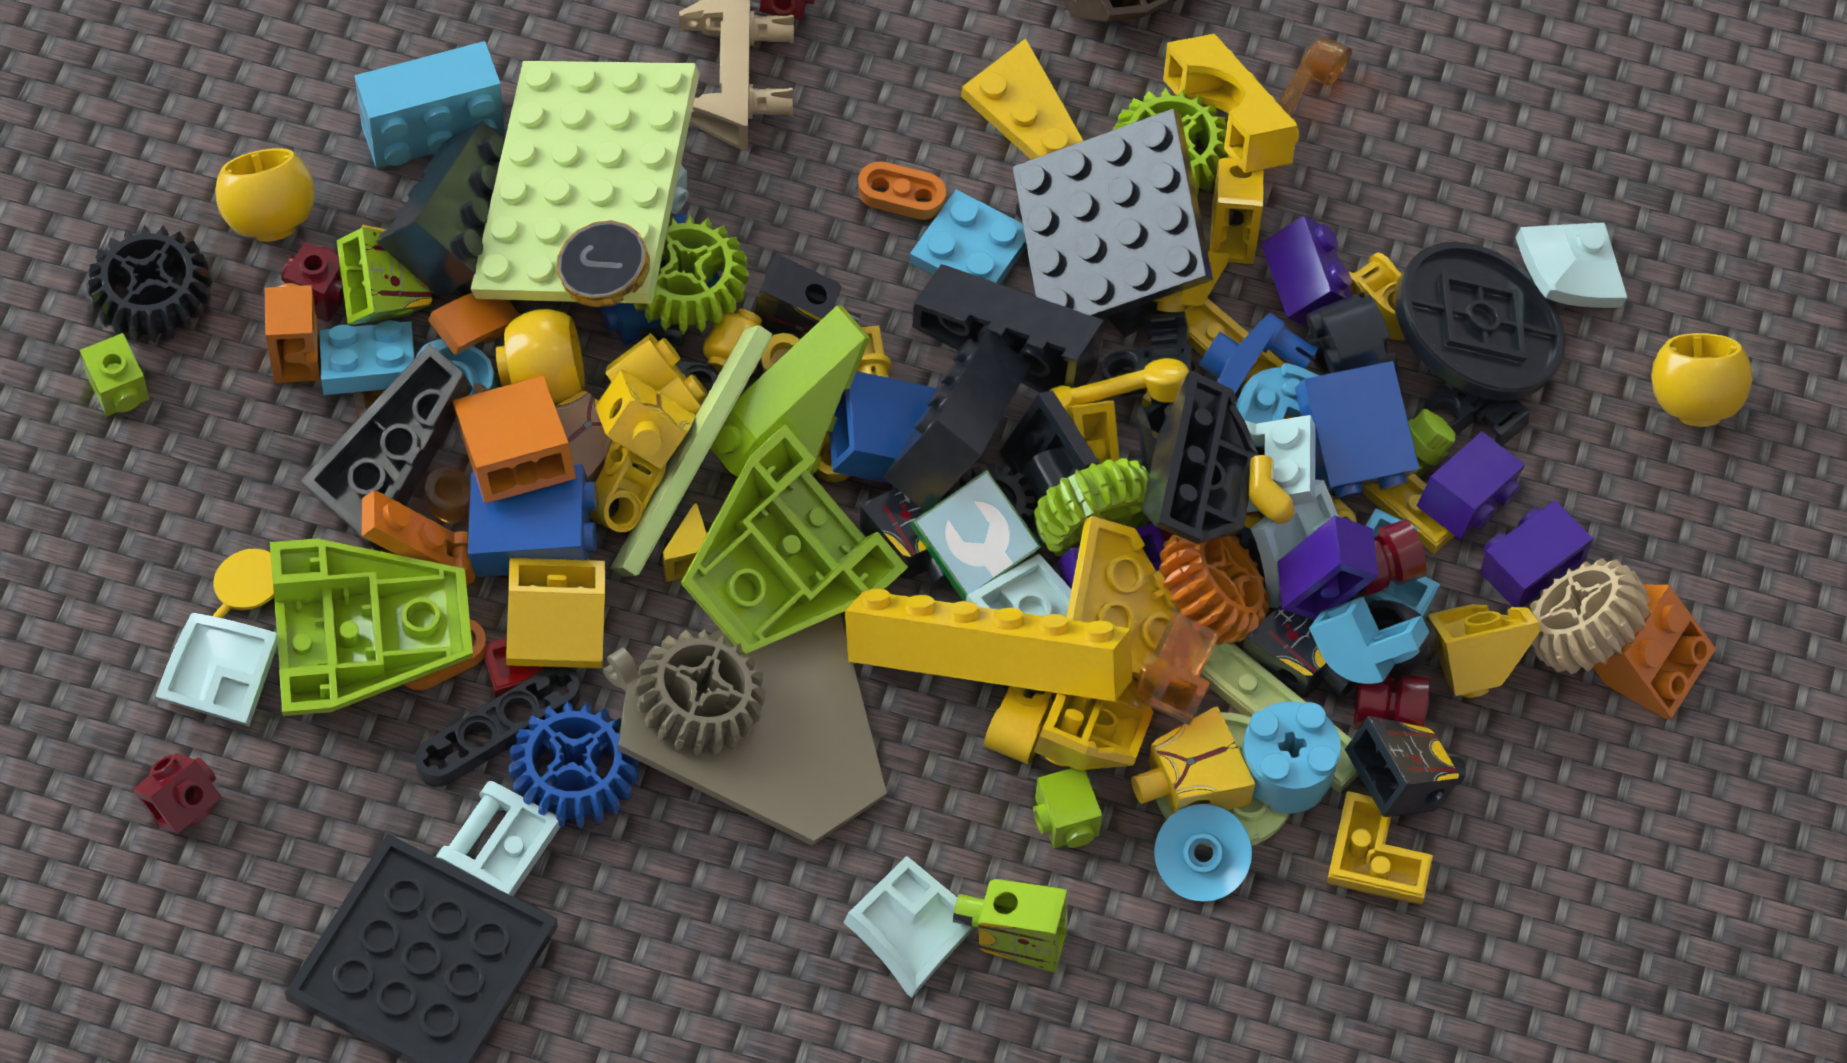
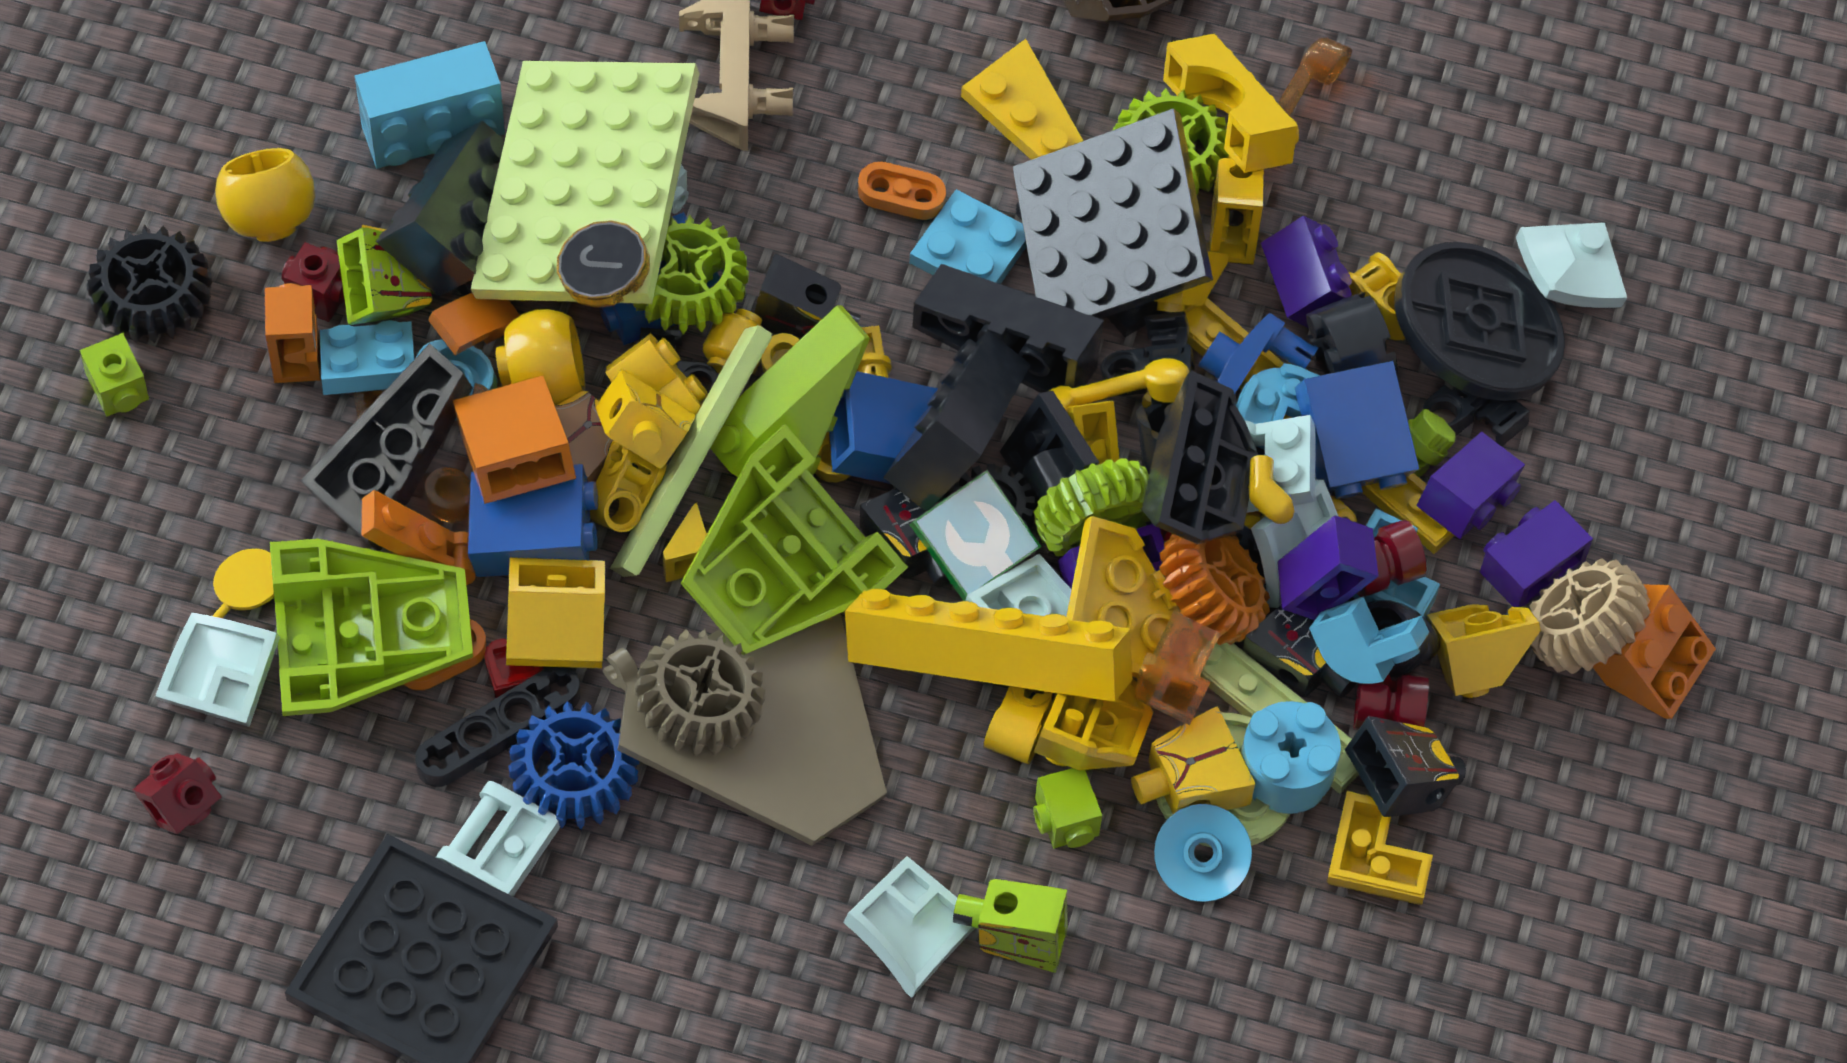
yellow wheel [1651,333,1753,427] -> none

